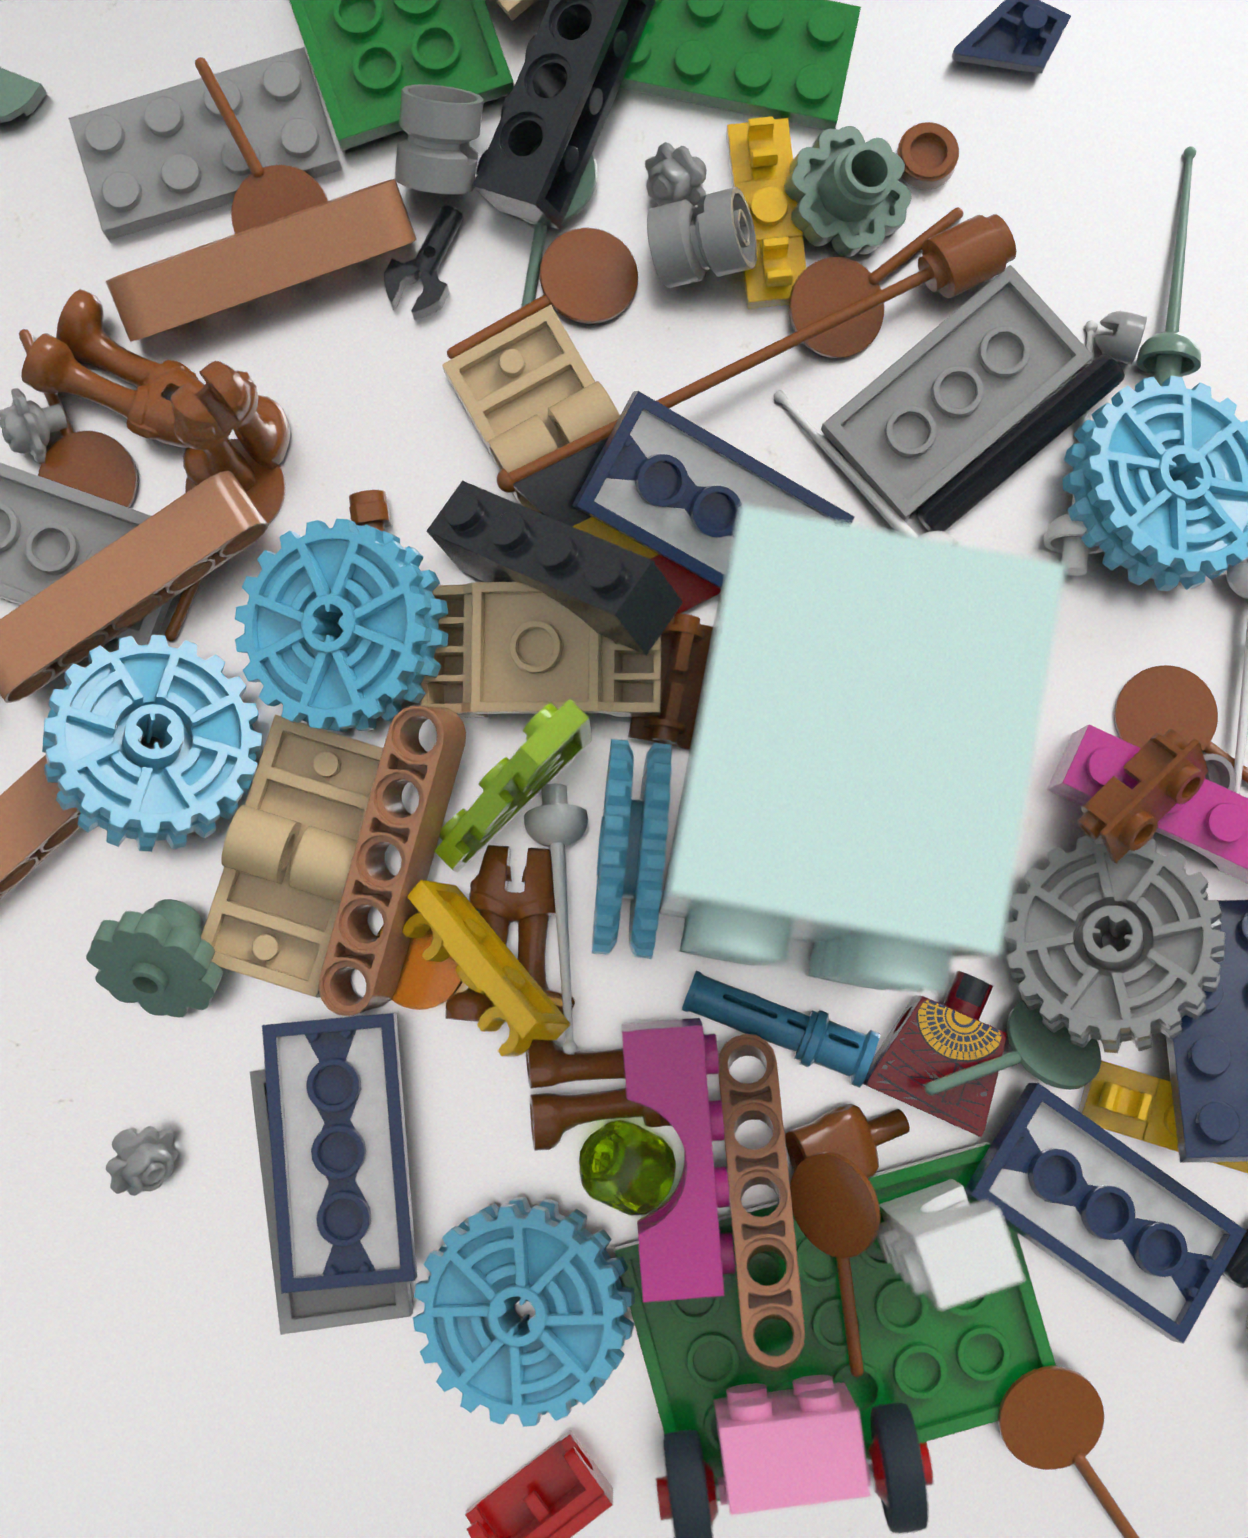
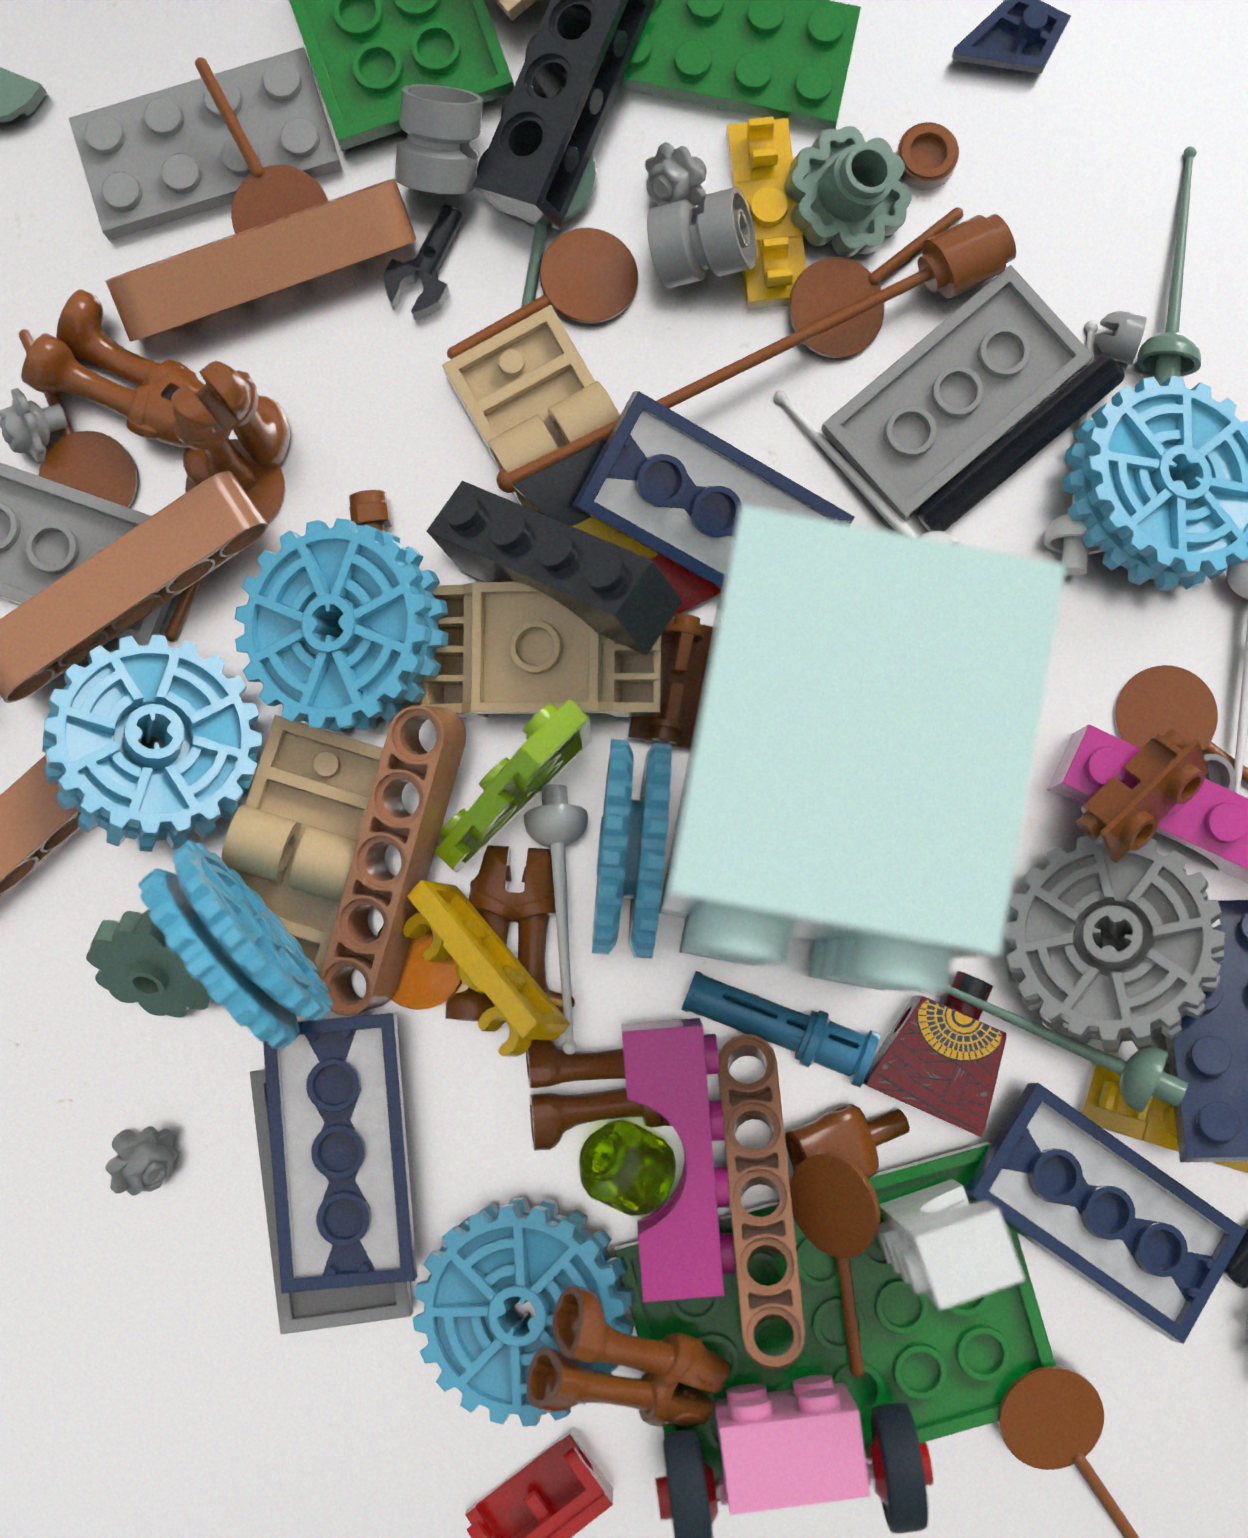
sand green piece [925,1000,1101,1096] -> none
none -> medium azure piece [138,840,333,1049]
none -> dark orange piece [527,1285,731,1427]
none -> sand green sword [946,985,1188,1113]

